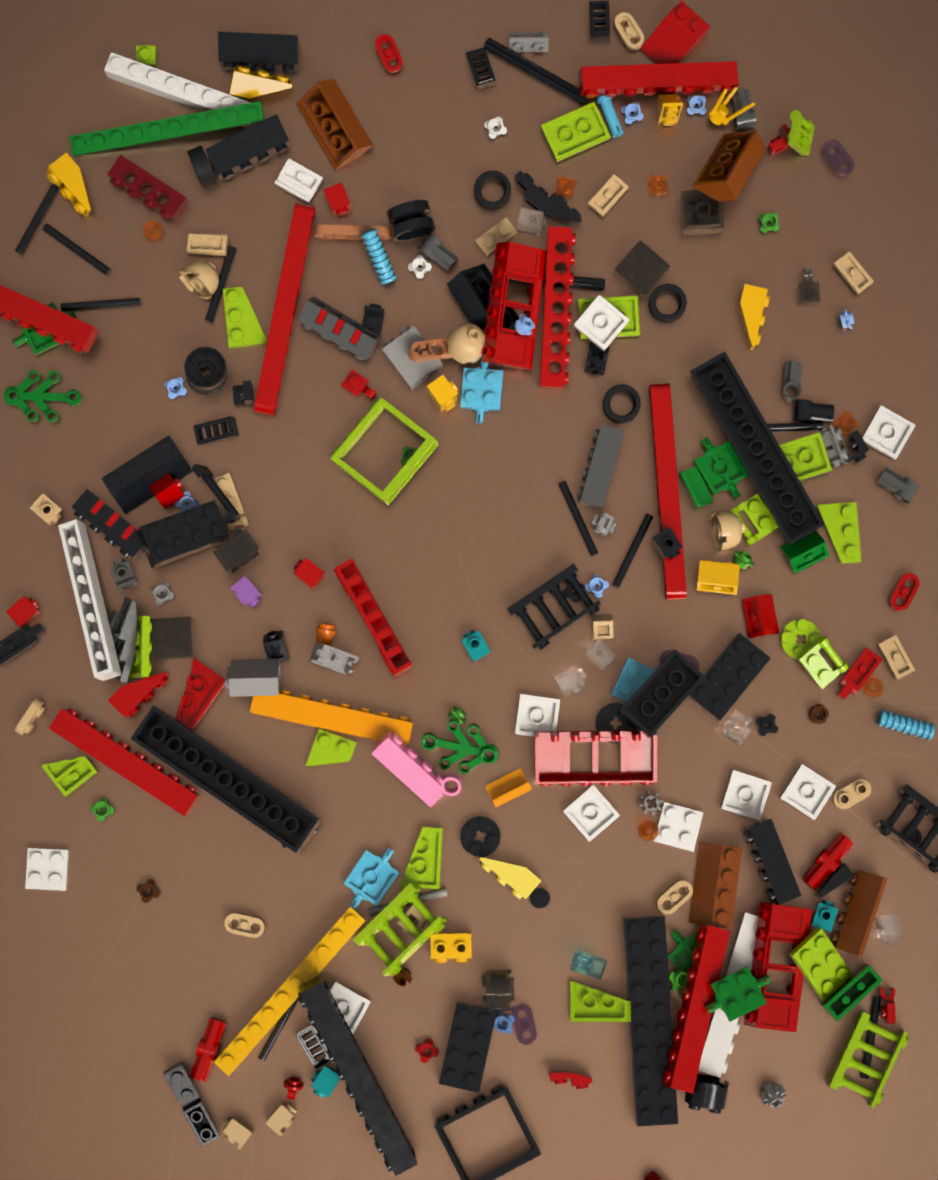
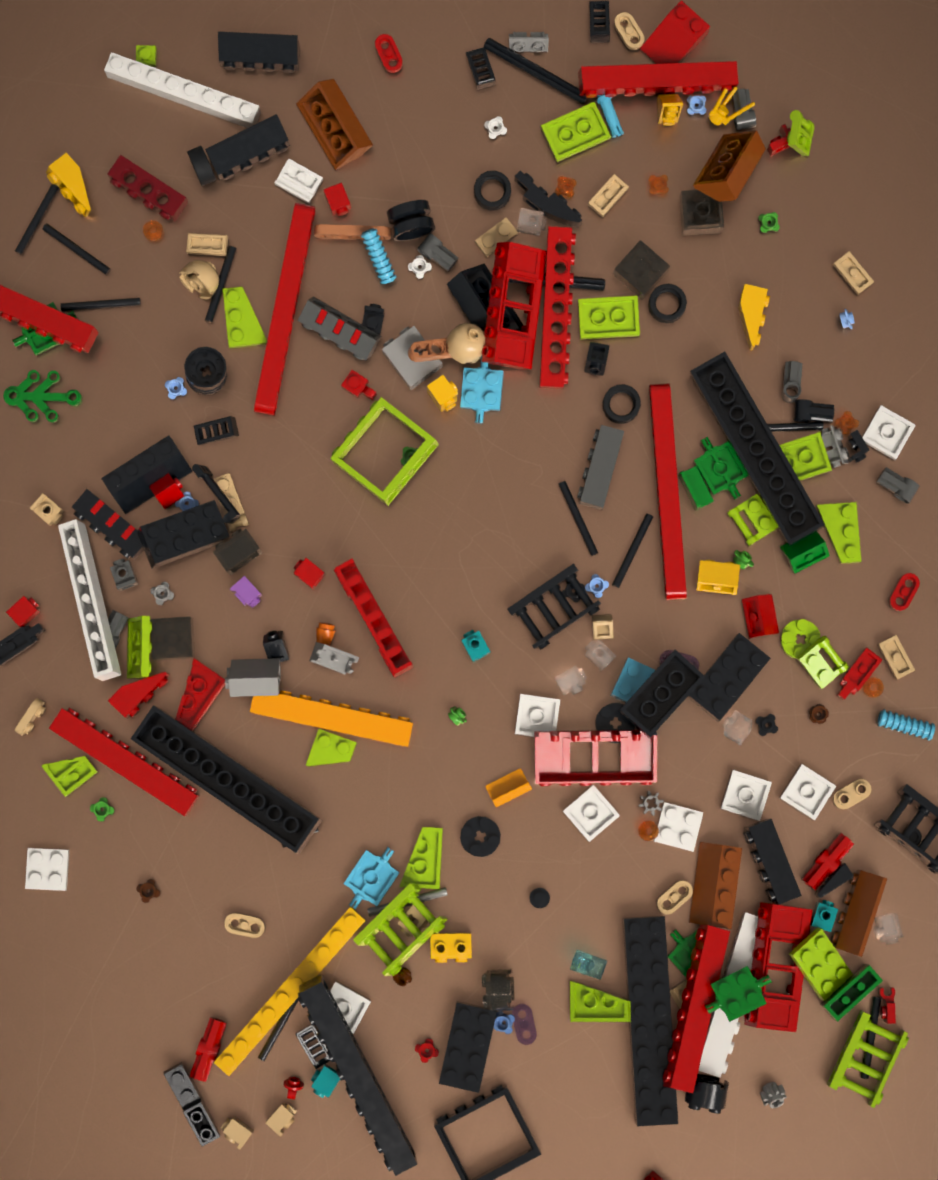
green plate [69,101,265,156] -> none
dark grey slope [112,596,137,683] -> none
yellow slope [228,65,292,99] -> none
black bracket [233,381,254,406] -> none
bright pink hinge [371,731,462,807] -> none
green plant [421,719,499,774] -> none
light yellow slope [479,857,541,899] -> none
light blue plate [515,314,535,335] -> none
red slope [549,1070,592,1089] -> none
white plate [574,295,630,351] -> none
light grey gear [591,512,617,536] -> none
light blue plate [621,102,643,125] -> none
black brick [651,527,683,560] -> none
bright green plate [669,967,687,991] -> none
tan cylinder [710,510,745,551] -> none
clear smoke plate [798,268,820,304] -> none
plate [822,140,854,177] -> none

